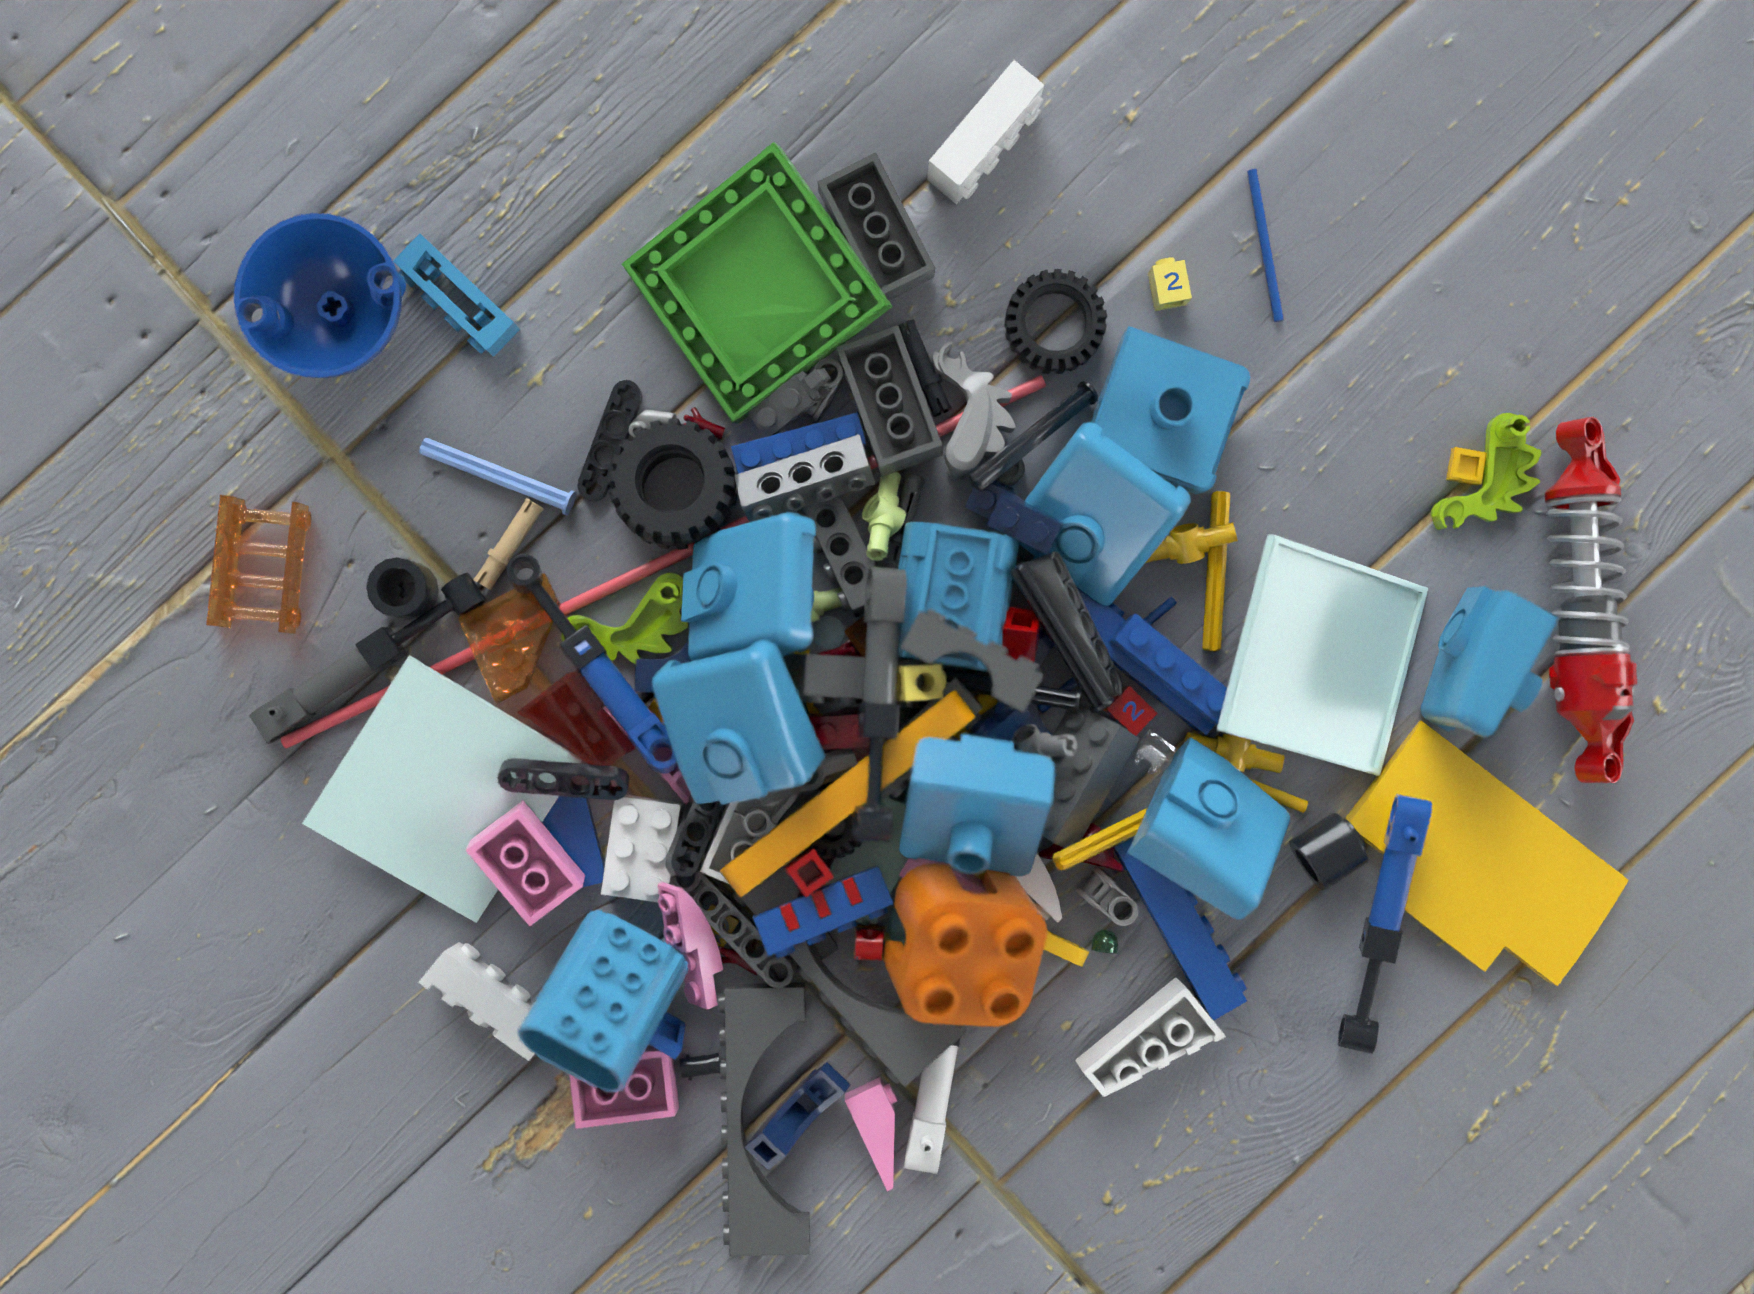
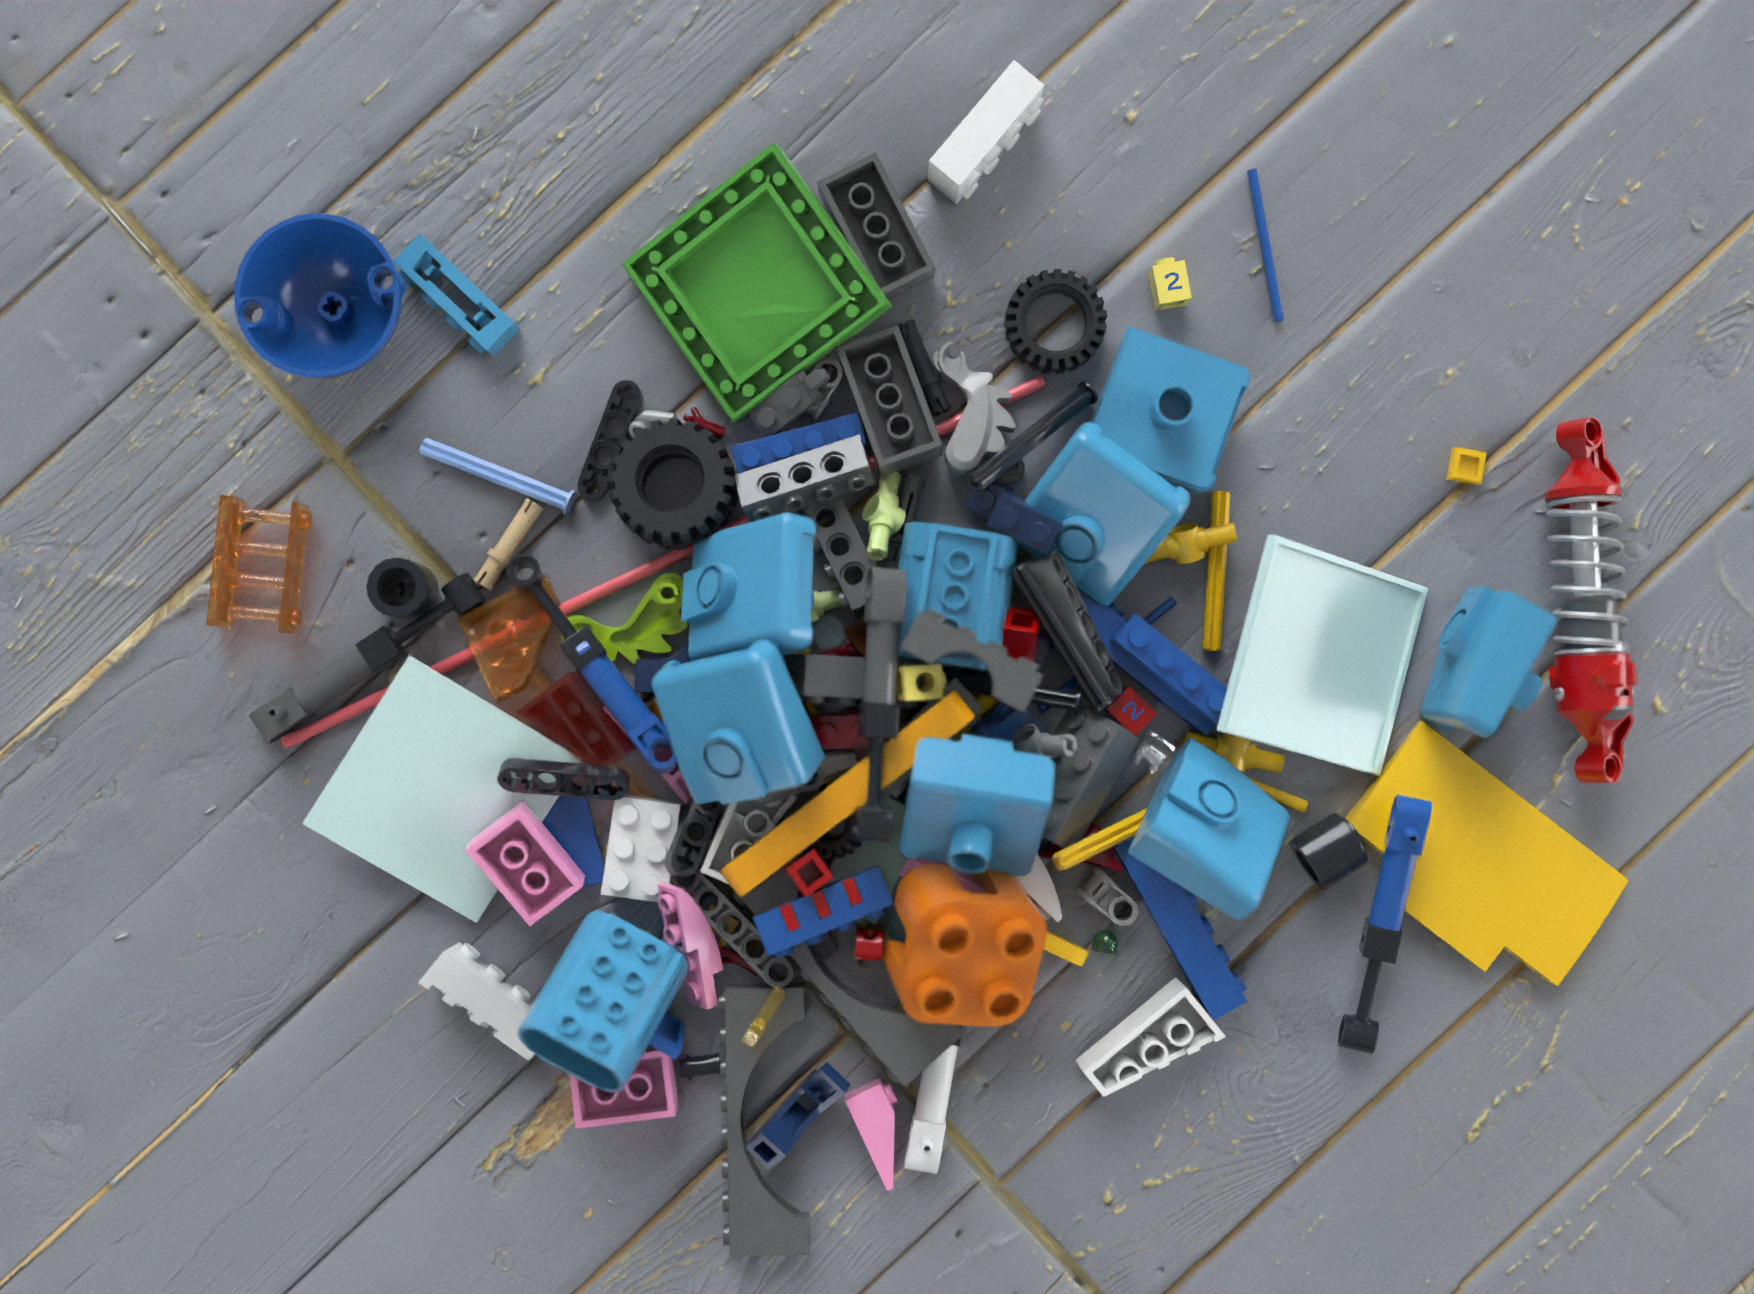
lime animal [1430,413,1542,530] -> none
none -> clear yellow bar [741,987,786,1048]

